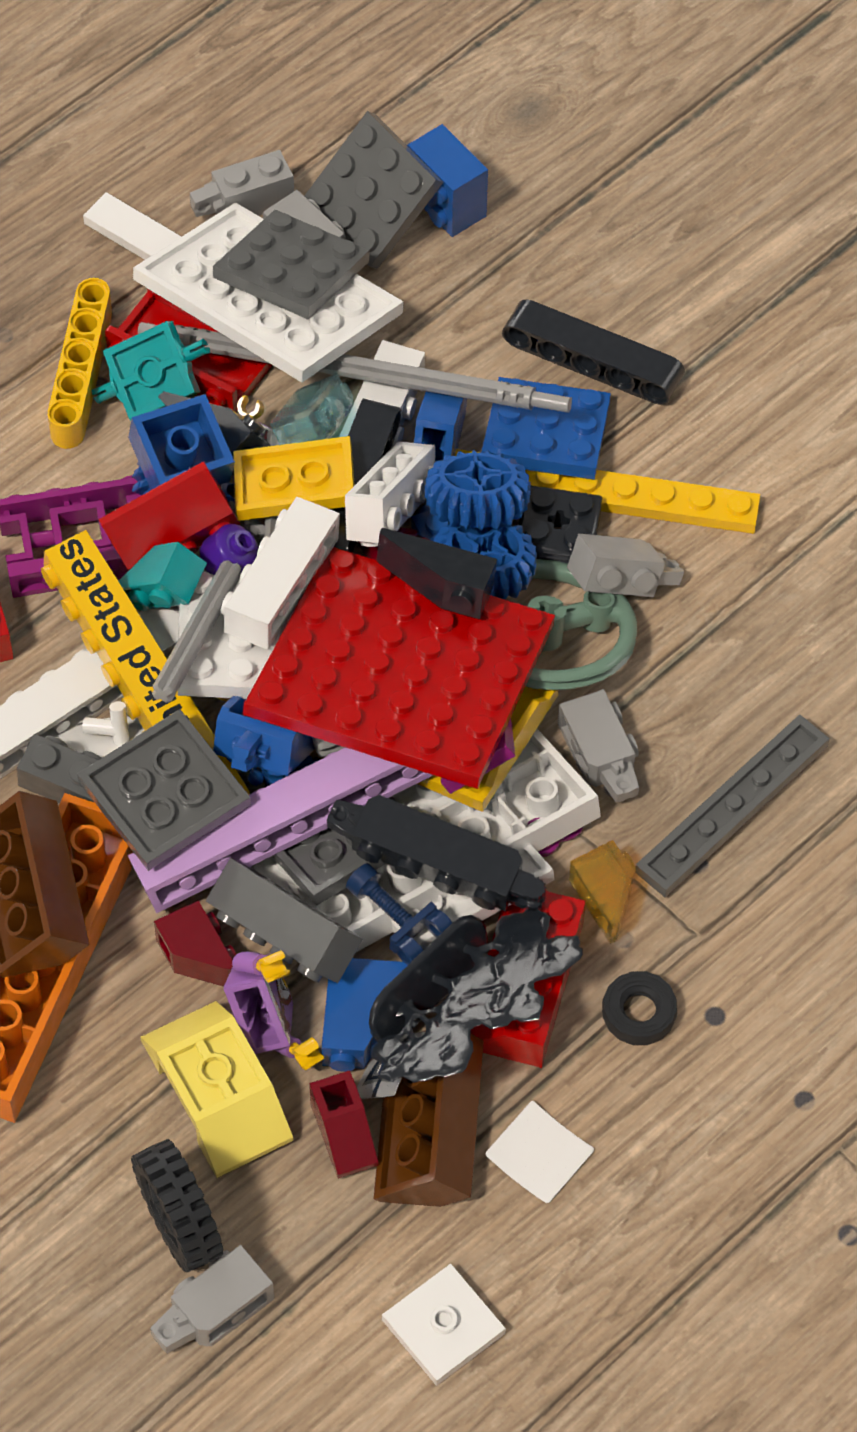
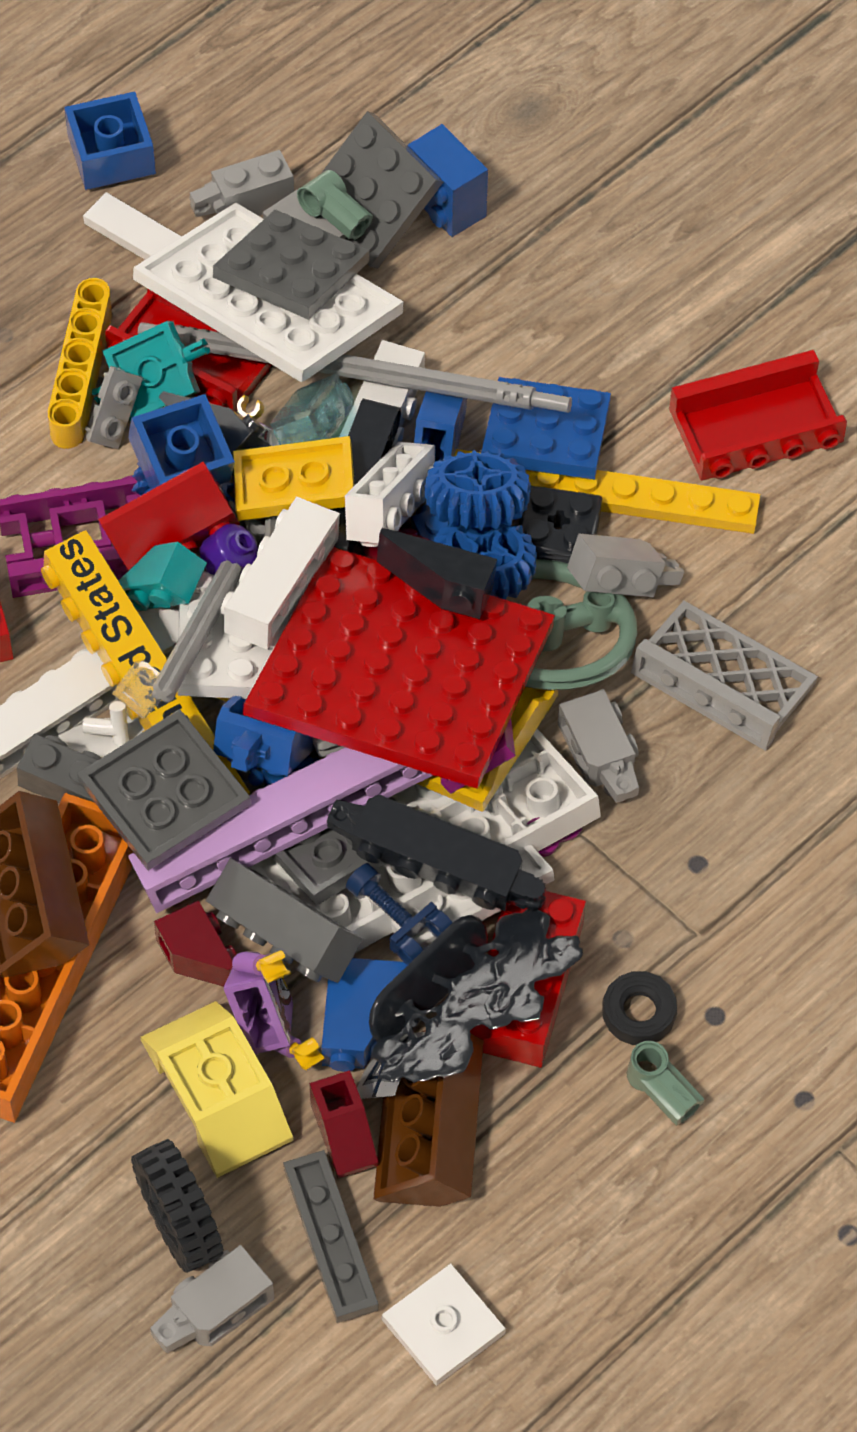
white sticker [486,1101,594,1203] -> none
black beam [502,299,685,405] -> none
clear yellow slope [569,840,636,944] -> none
dark grey plate [635,714,830,898] -> none
none -> blue brick [64,91,156,190]
none -> light grey hinge [85,366,143,449]
none -> clear slope [112,660,162,719]
none -> dark grey plate [283,1150,379,1323]
none -> sand green piece [297,170,373,241]
none -> sand green piece [626,1041,704,1126]
none -> light grey fence [631,600,818,751]
none -> red panel [669,349,847,481]

